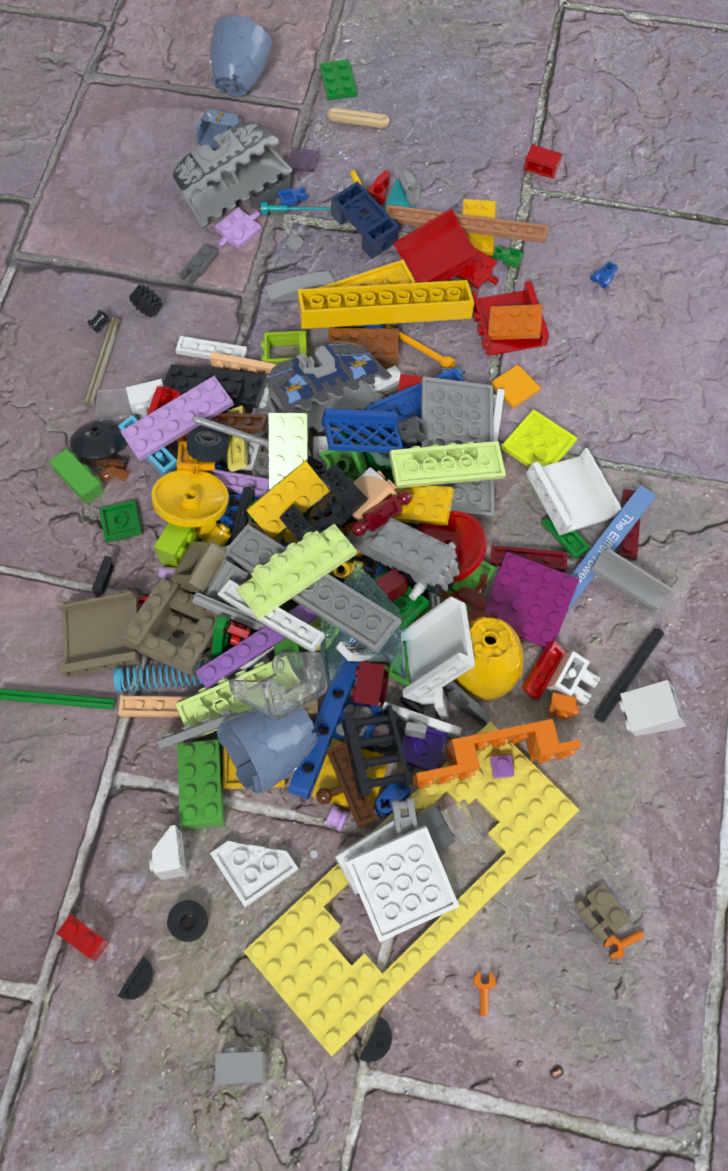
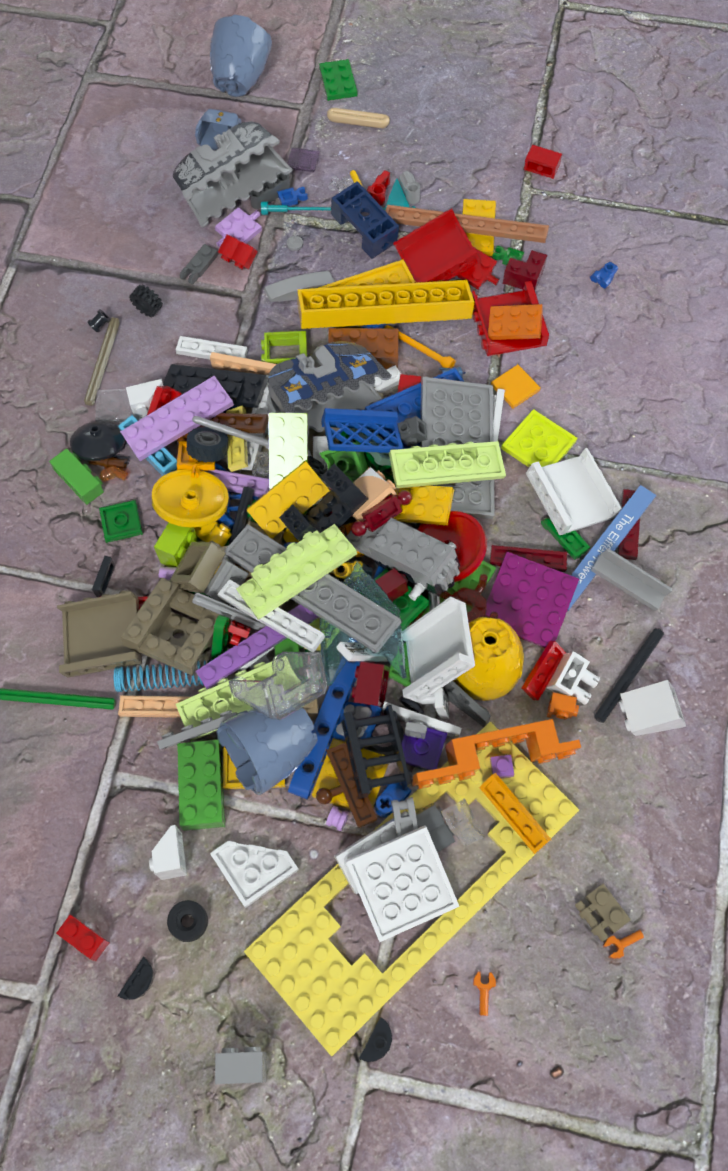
none -> red brick [218,234,258,270]
none -> light orange plate [479,773,552,854]
none -> dark red brick [503,250,547,291]

